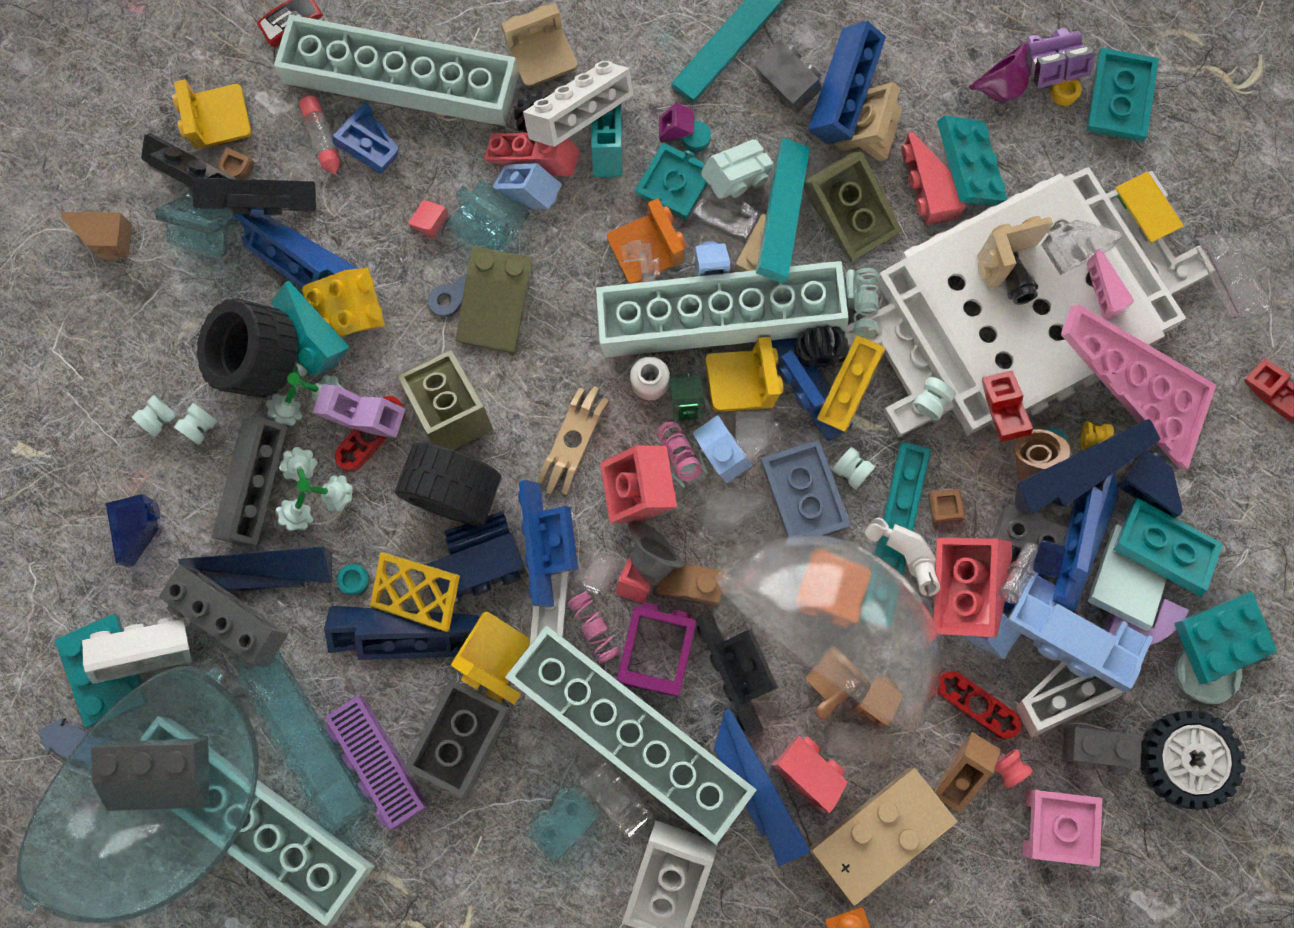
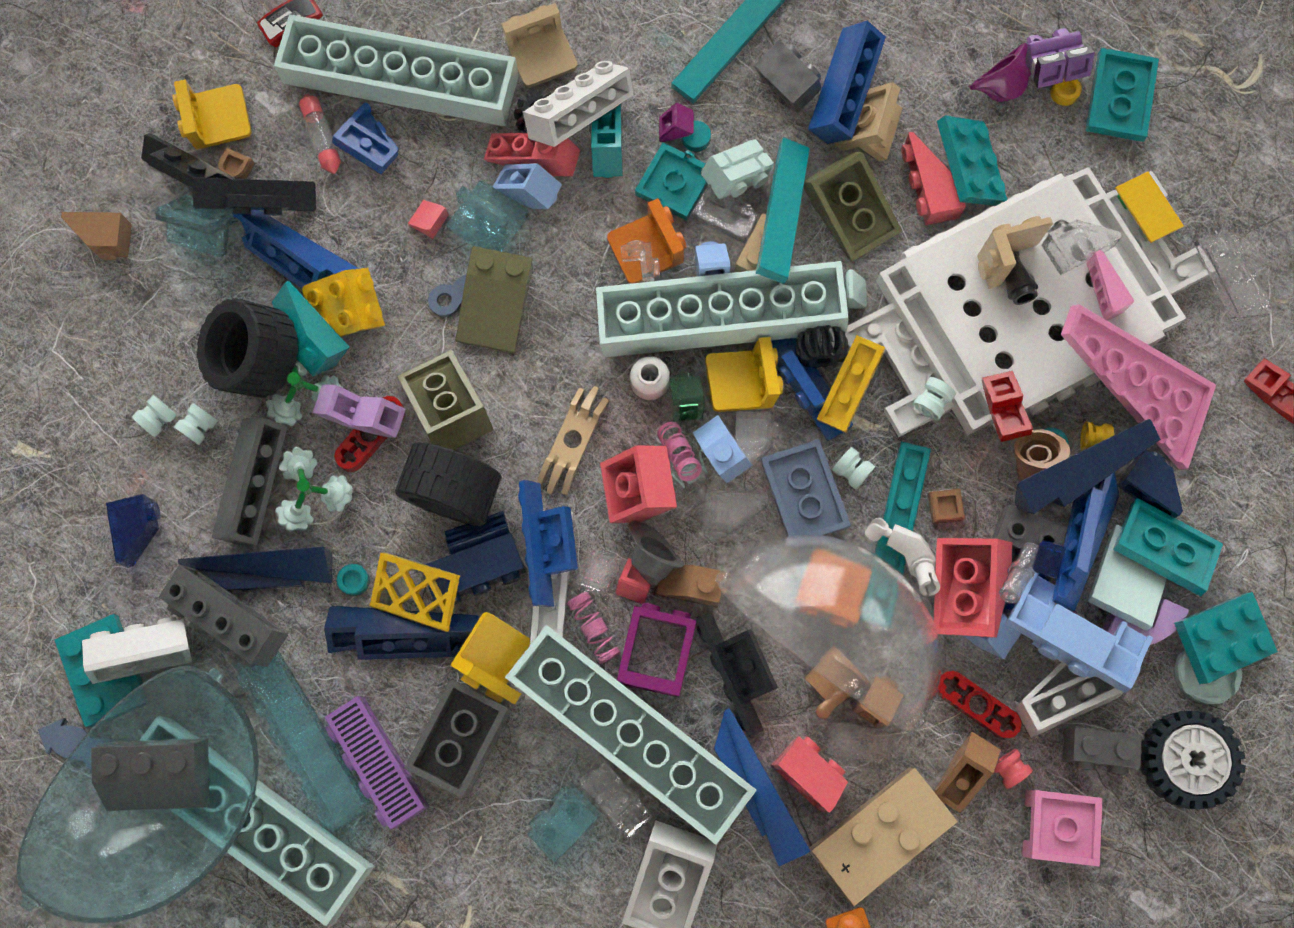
light aqua piece [853,268,879,338] -> none

